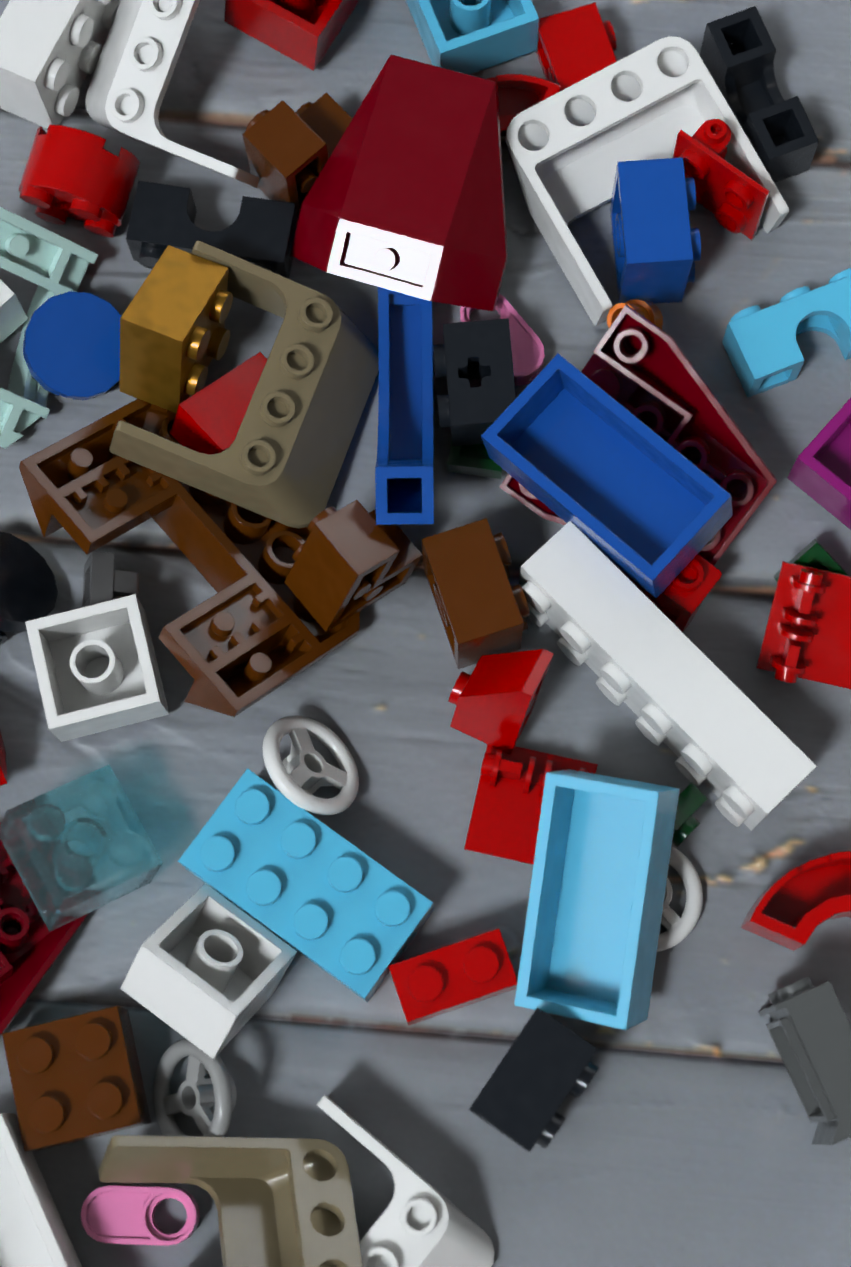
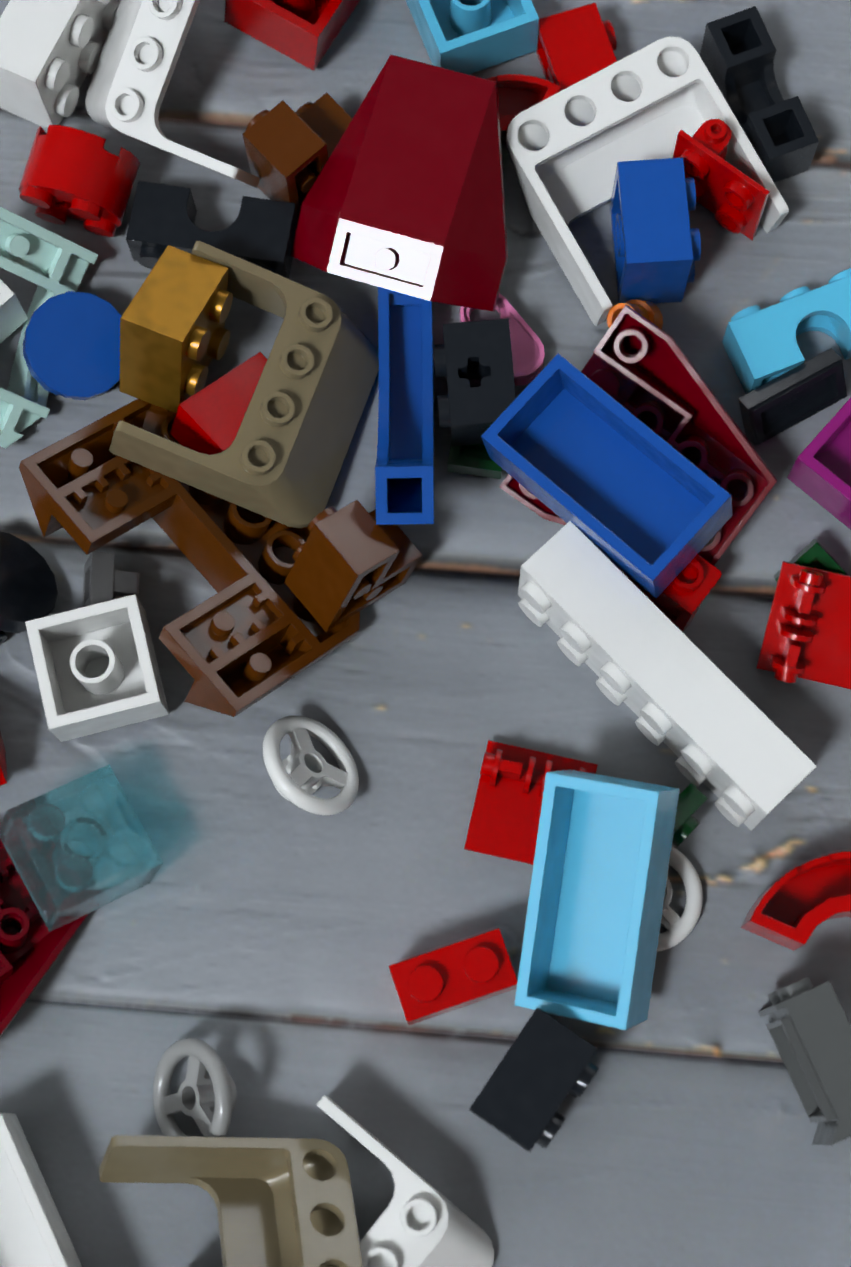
reddish brown brick [2,1006,151,1152] -> none
bright pink piece [80,1185,200,1246] -> none
white brick [120,883,297,1059] -> none
medium azure piece [178,768,434,1003] -> none
reddish brown brick [422,518,530,669] -> none
red slope [448,649,554,755] -> none
none -> black tile [738,348,847,446]

